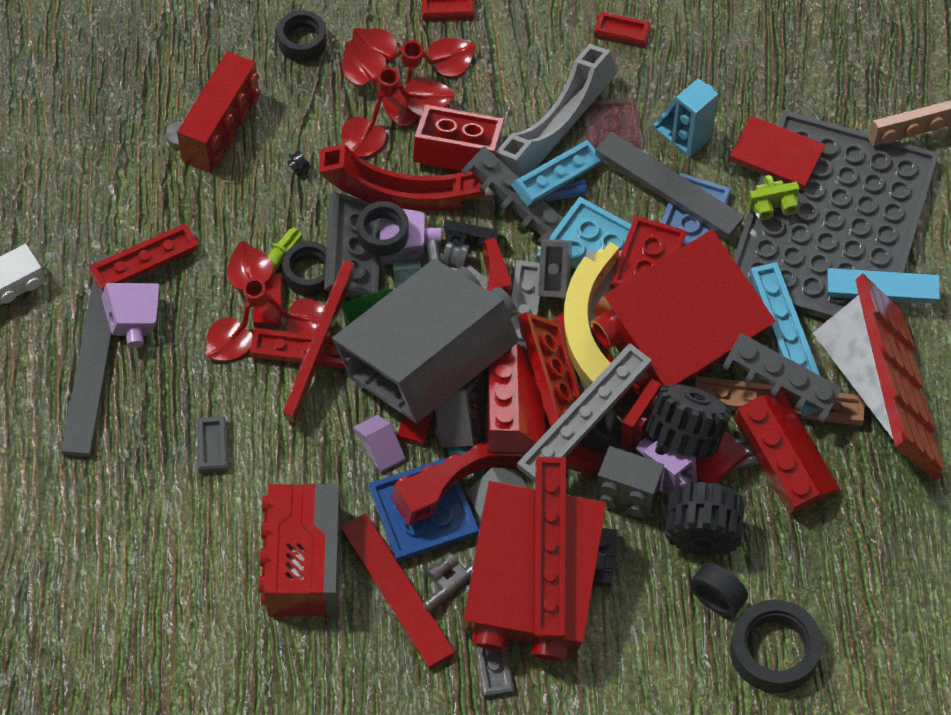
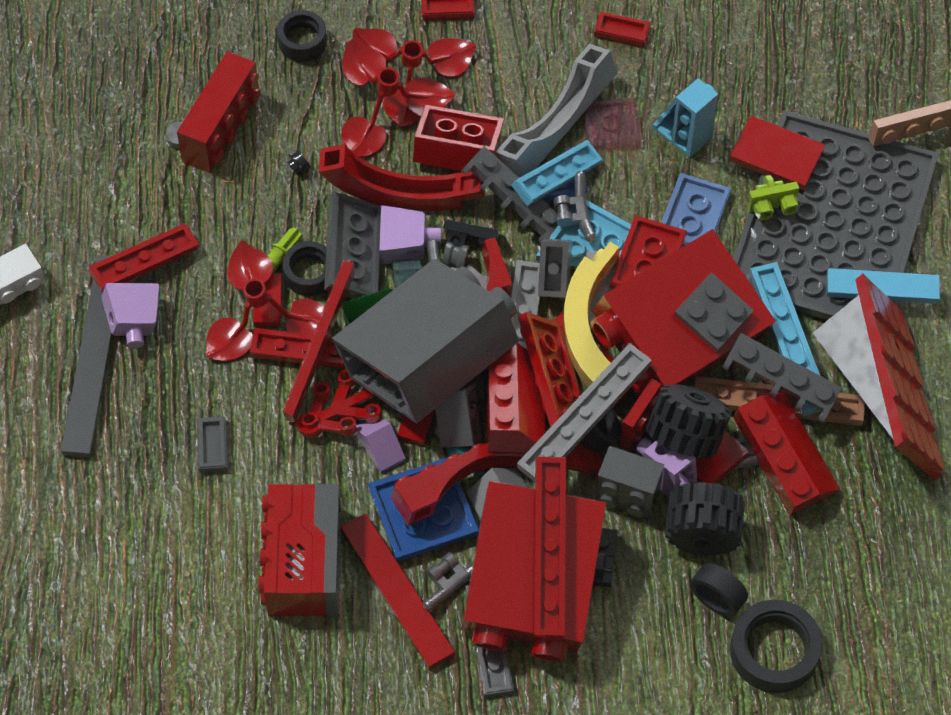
black tyre [357,201,409,256] -> none
dark grey tile [595,132,744,239] -> none
none -> red plant [296,369,382,438]
none -> flat silver piece [554,171,596,242]
none -> dark grey plate [673,272,754,352]

